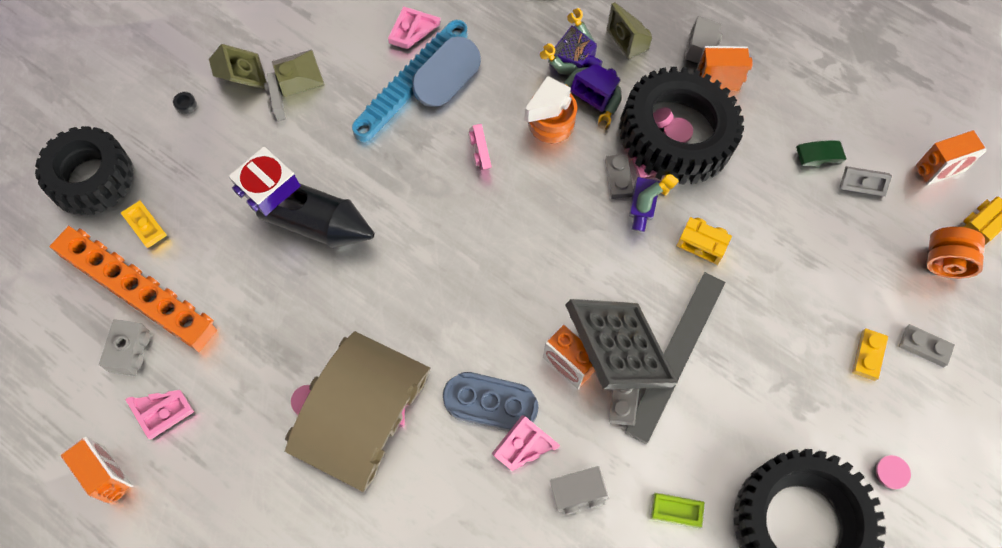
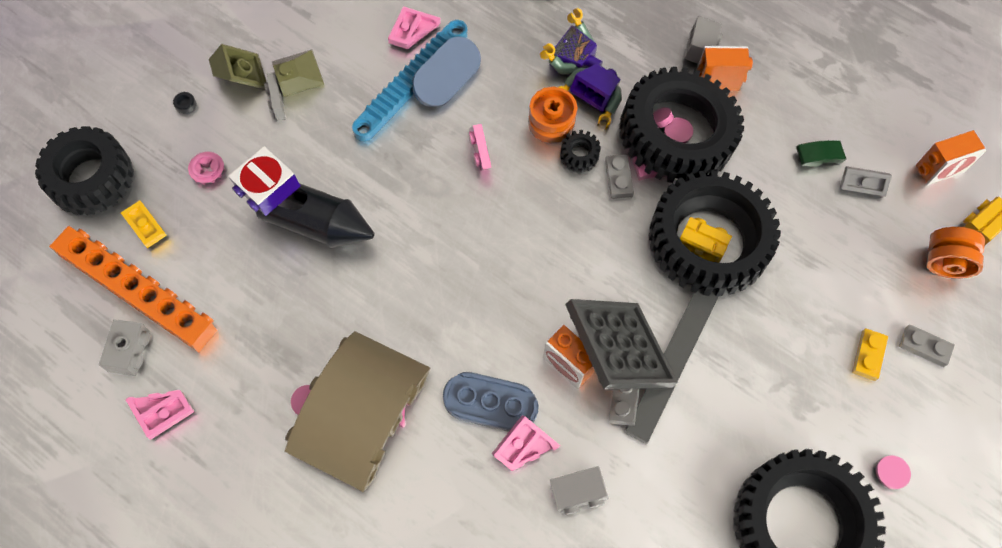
orange piece [60,437,132,503] -> none
white slope [524,76,572,122] -> none
olive slope [606,2,652,60] -> none
torso [629,174,679,232] -> none
lime tile [650,493,705,528] -> none
none -> bright pink gear [188,152,225,185]
none -> black tyre [560,130,601,173]
none -> black tyre [649,170,781,296]

